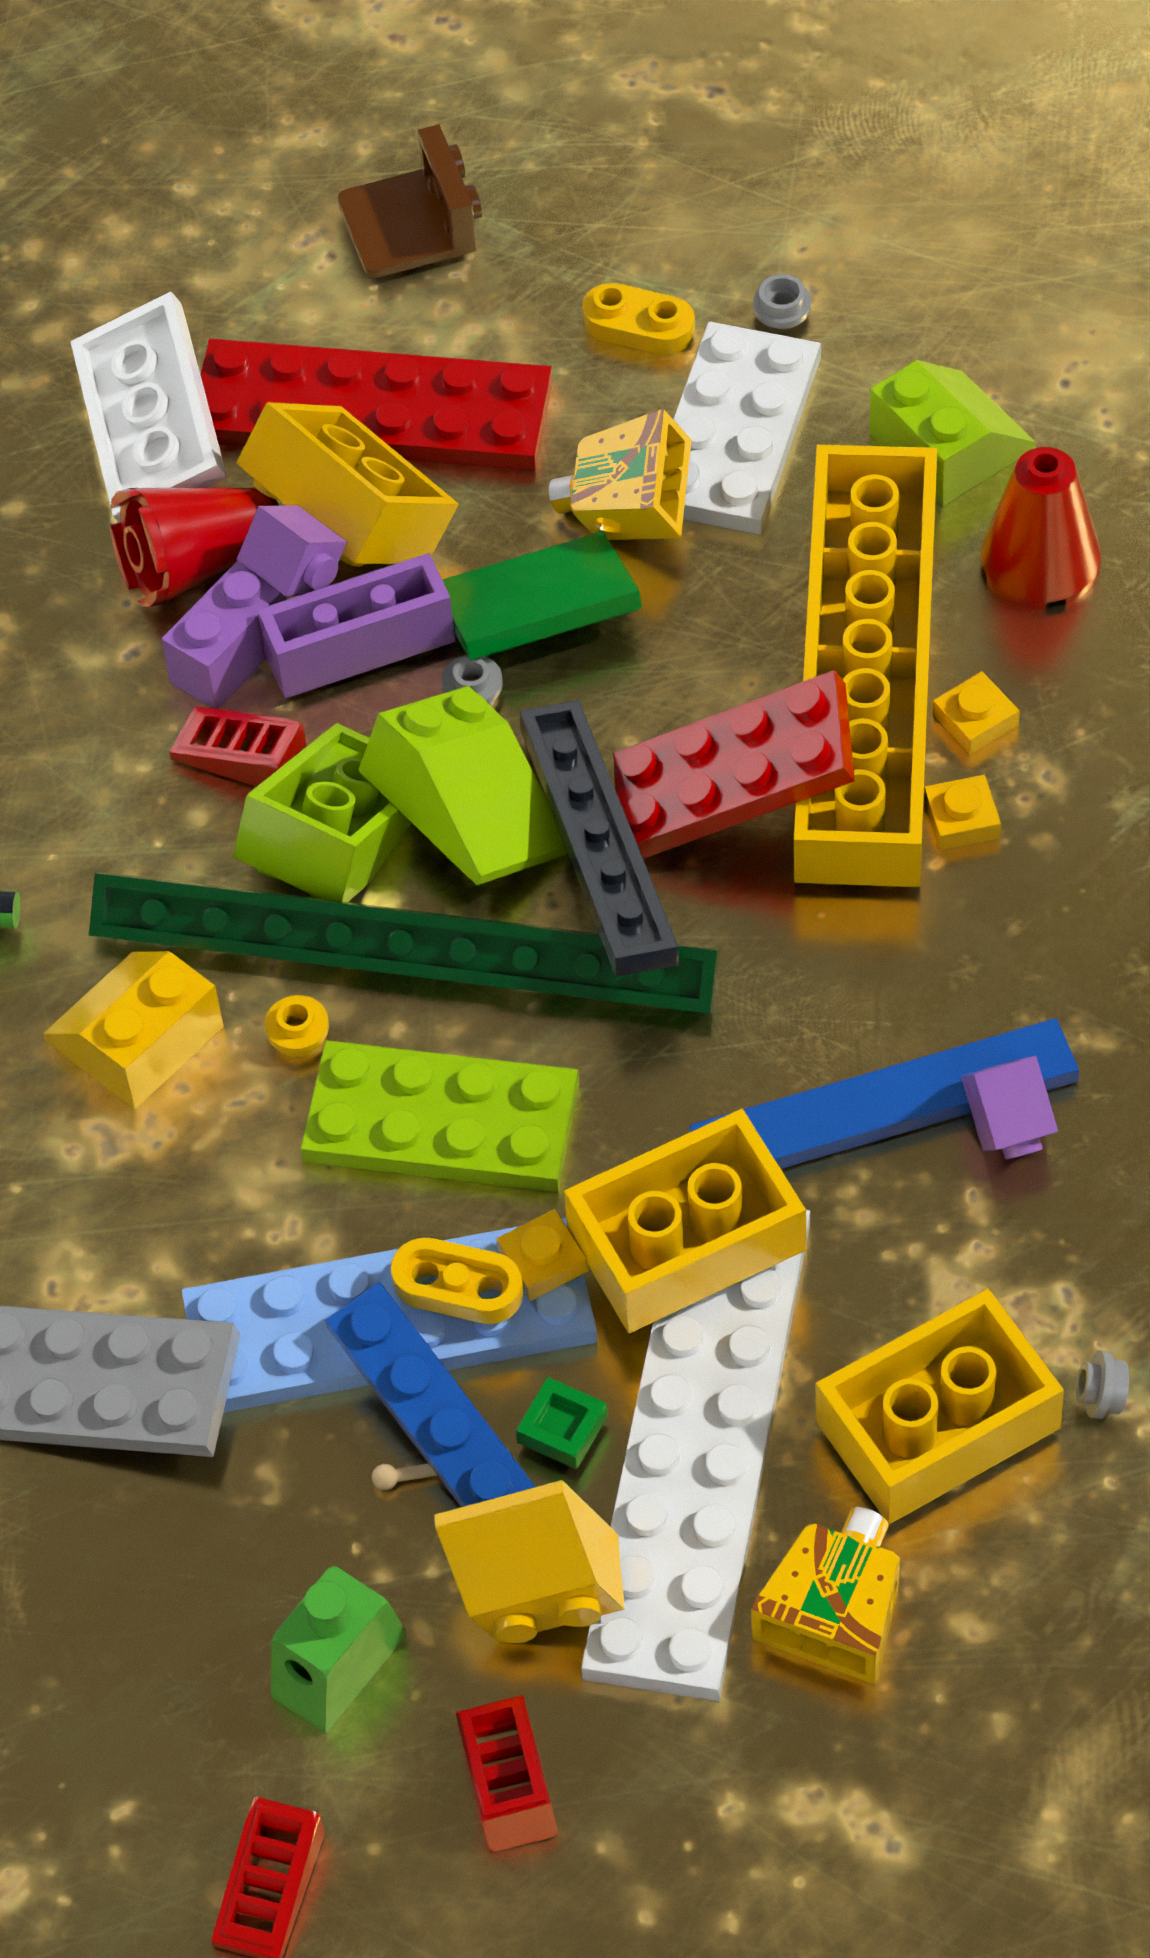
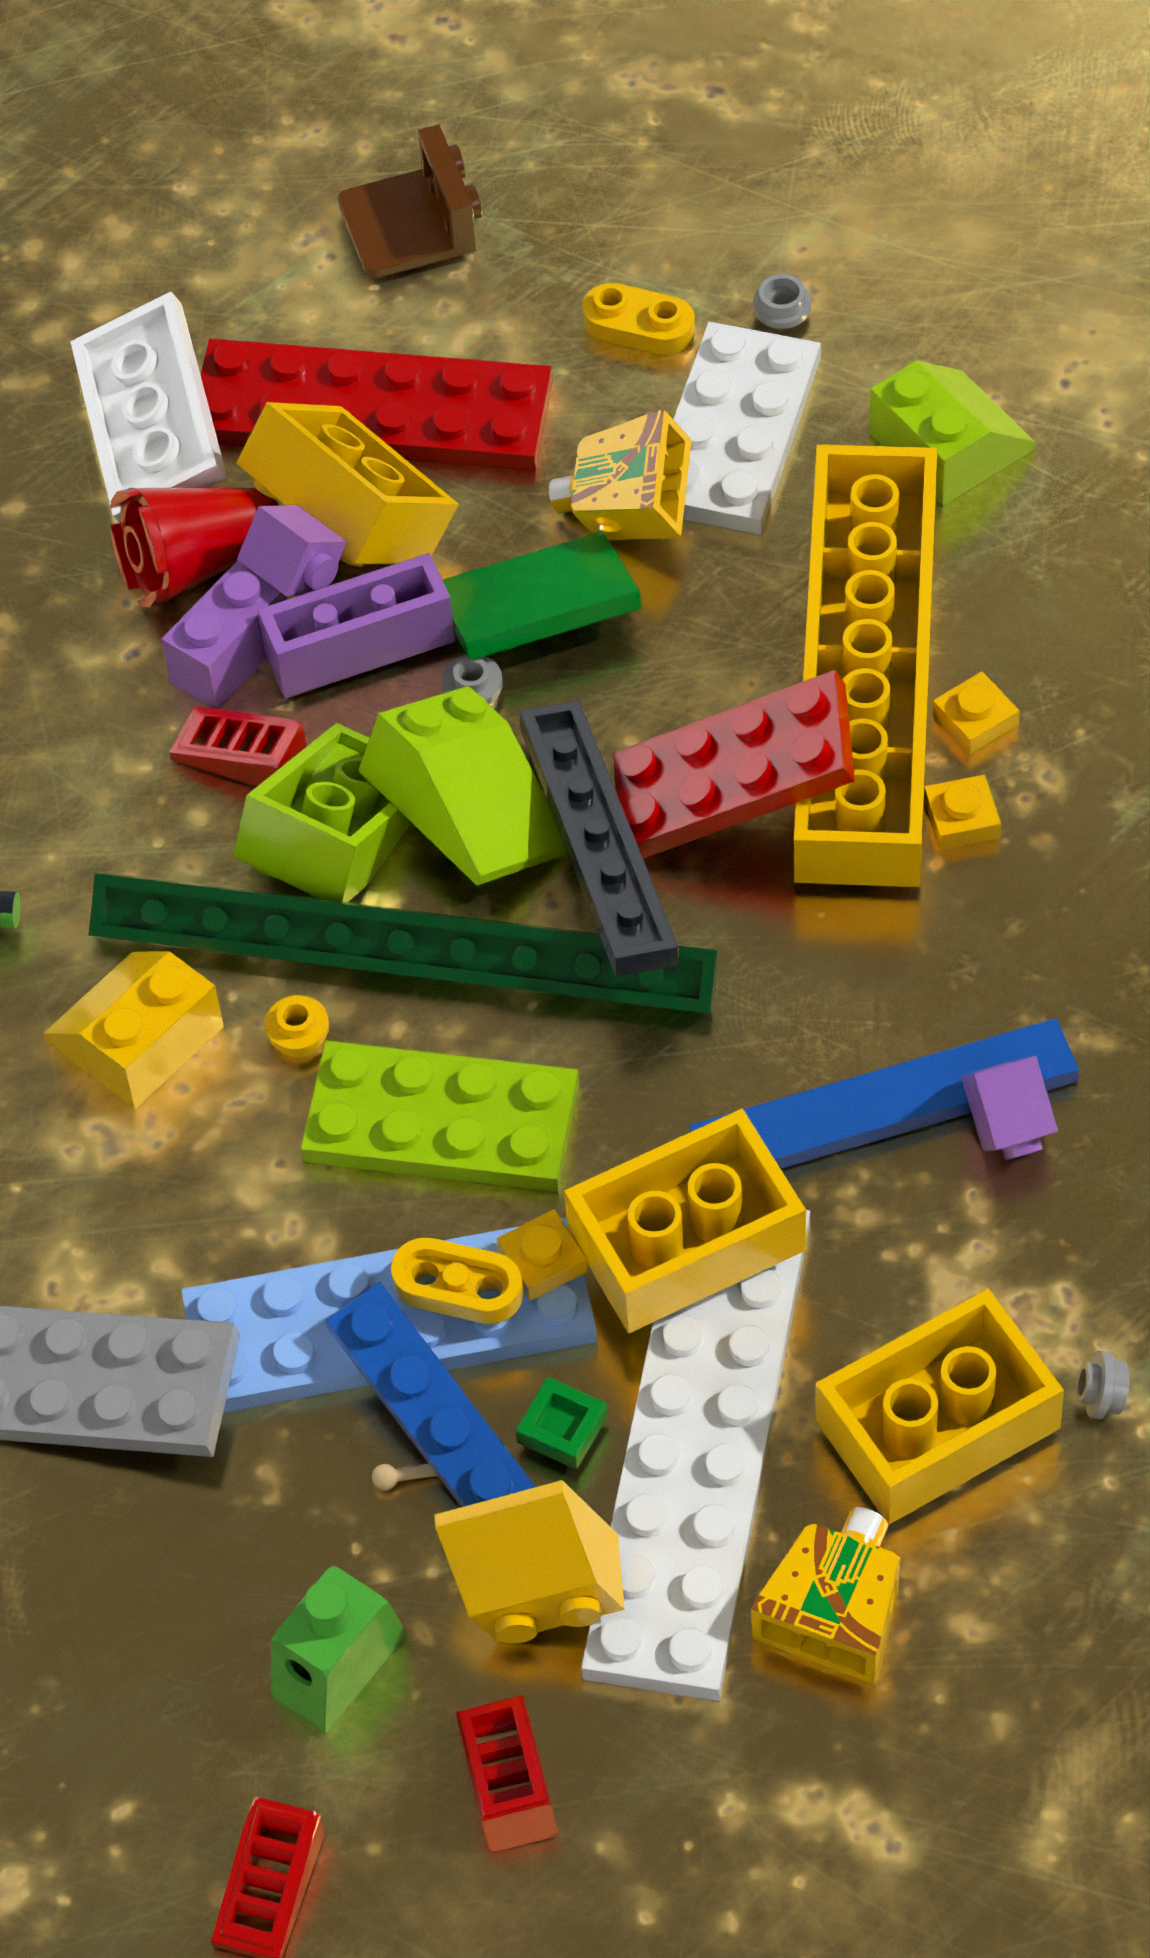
red cone [981,447,1101,609] -> none

